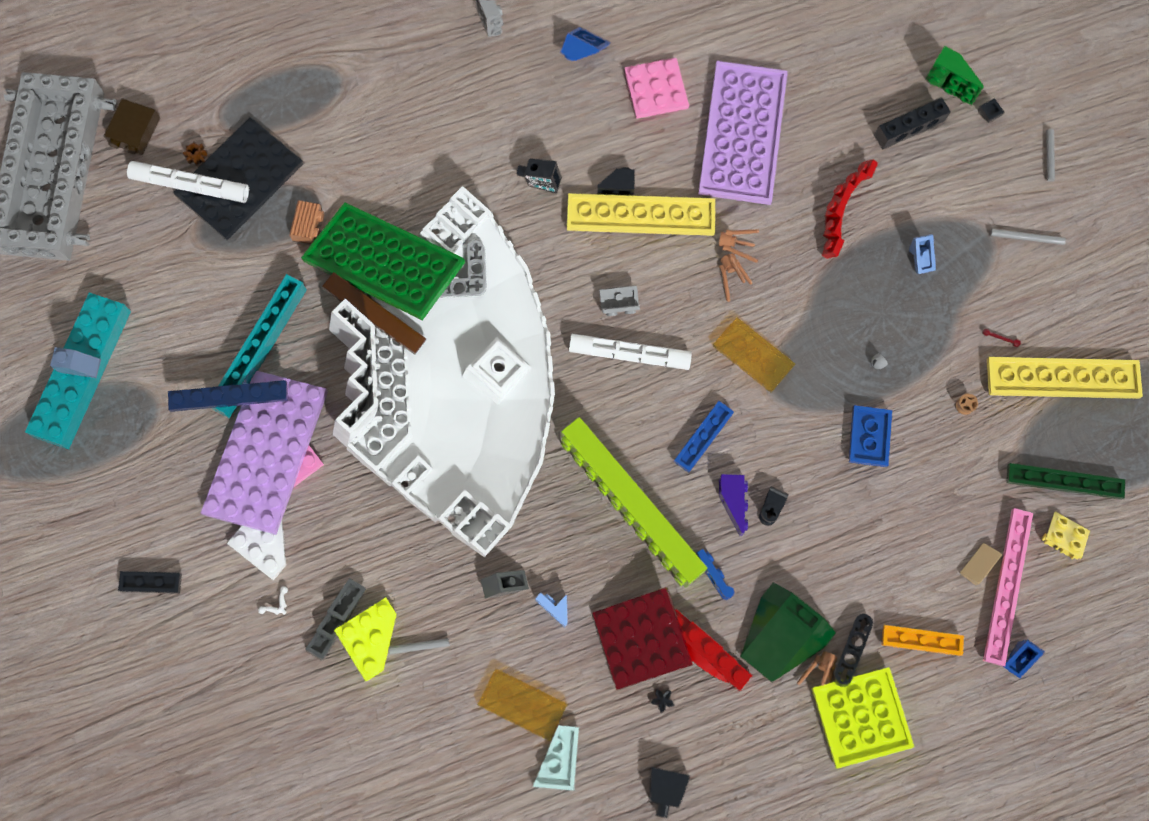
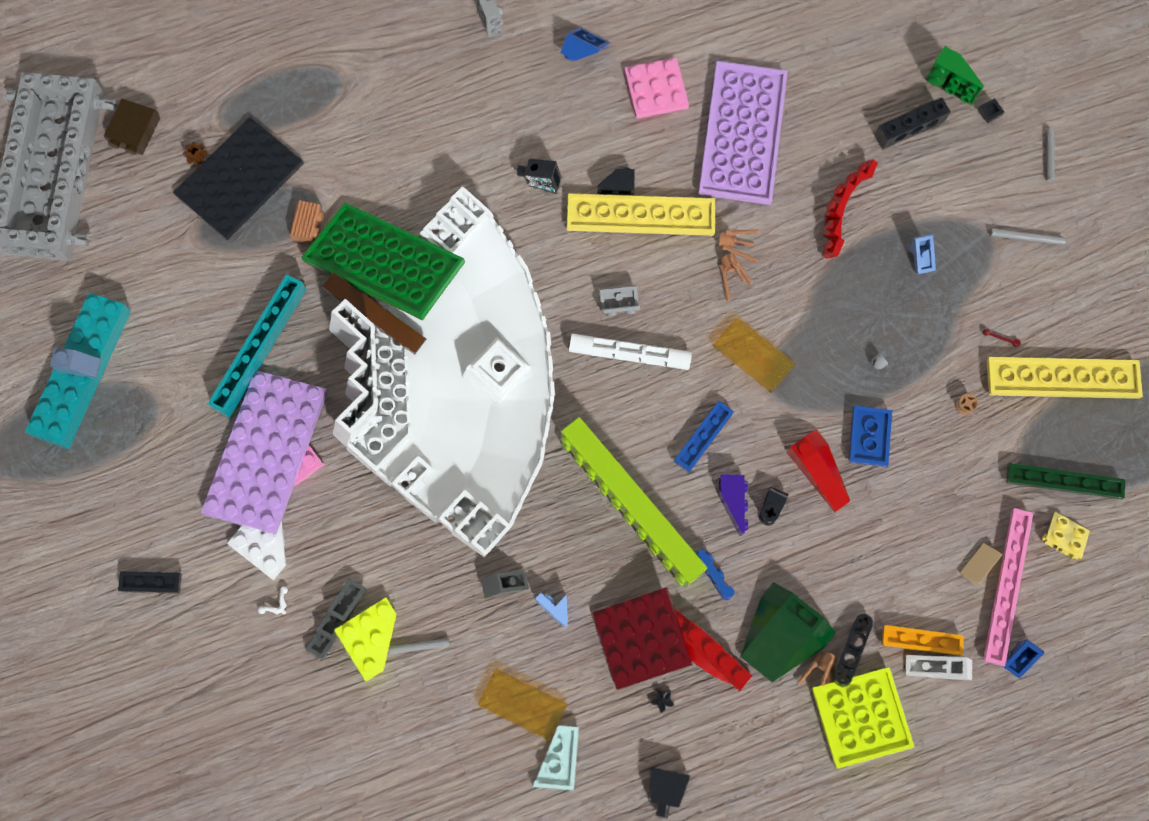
white piece [127,161,249,203] -> none
dark blue plate [168,380,288,412] -> none
light grey beam [440,240,487,298] -> none
none -> red wedge [786,429,850,513]
none -> white slope [906,655,972,680]

